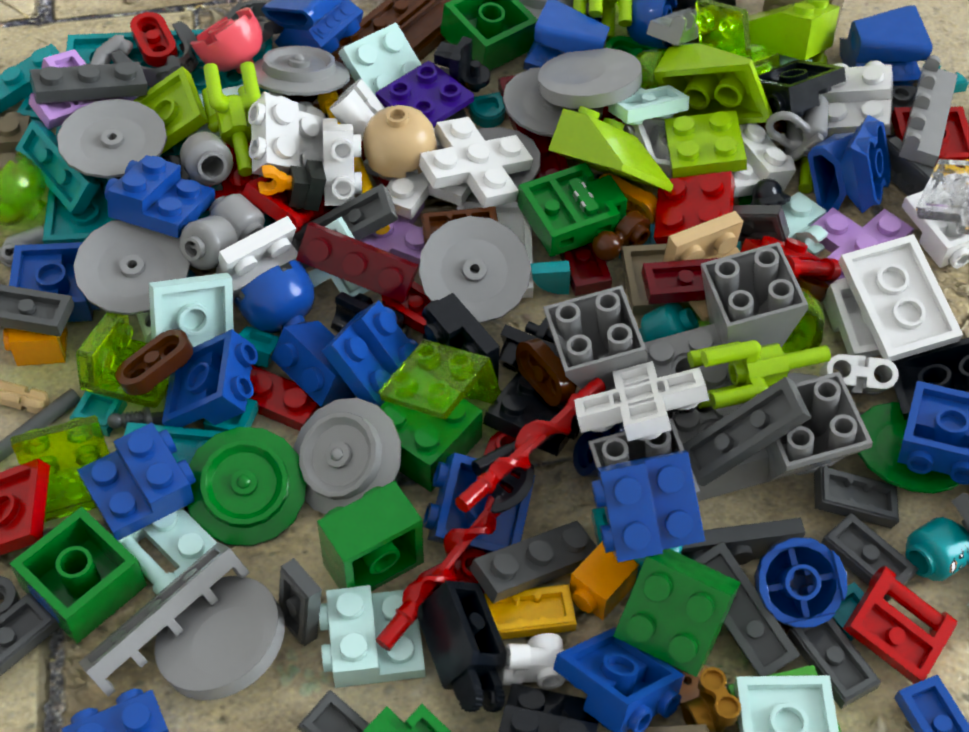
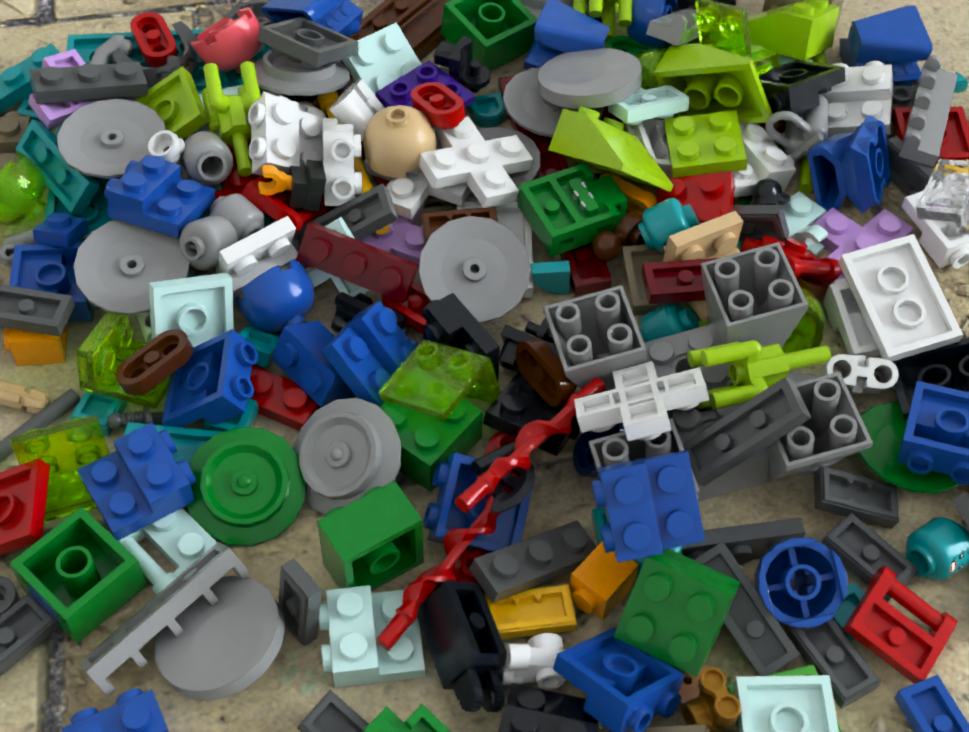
none -> blue plate [32,212,89,248]
none -> white plate [148,130,185,163]
none -> dark grey plate [258,17,359,69]
none -> red plate [410,82,466,130]
none -> teal head [638,198,699,254]

